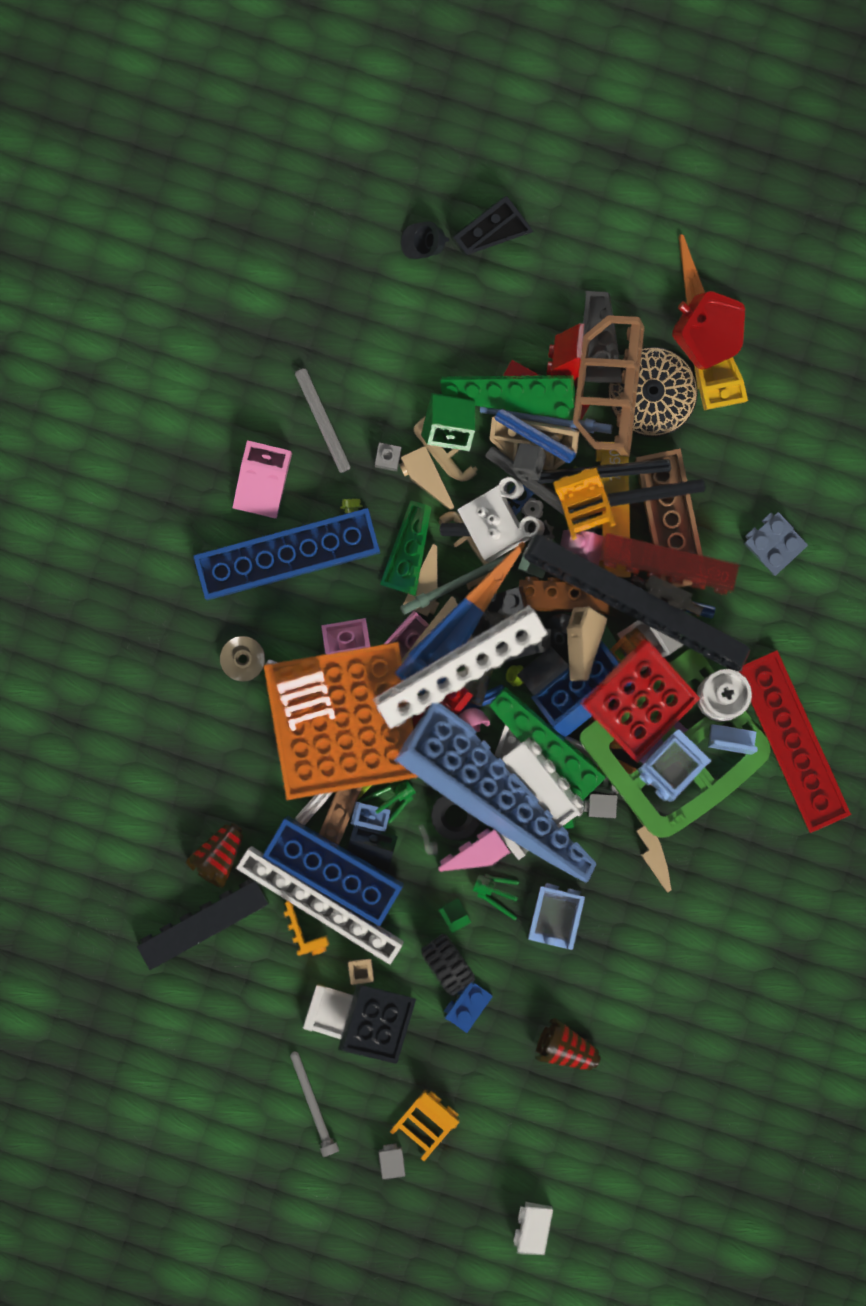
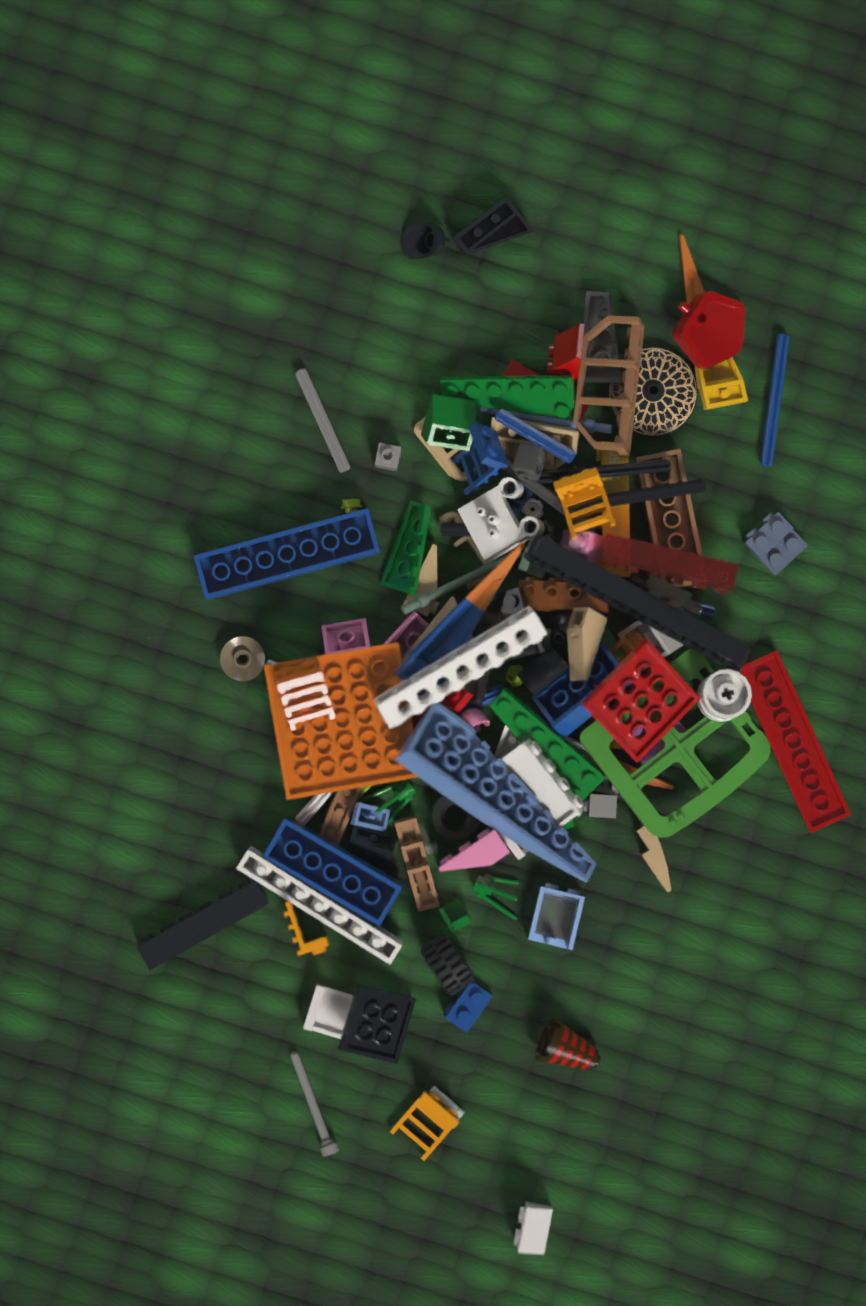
dark brown cone [185,823,244,888] -> none
bright pink slope [233,440,292,519] -> none
tan brick [348,959,374,985] -> none
light grey brick [379,1144,405,1179] -> none
tan slope [399,446,454,510] -> none
window [637,729,711,802] -> none
light blue panel [708,724,758,755] -> none
none -> medium nougat slope [394,815,440,912]
none -> light aqua wheel [429,1086,465,1119]
none -> blue plate [453,422,508,495]
none -> blue axle [760,334,790,467]

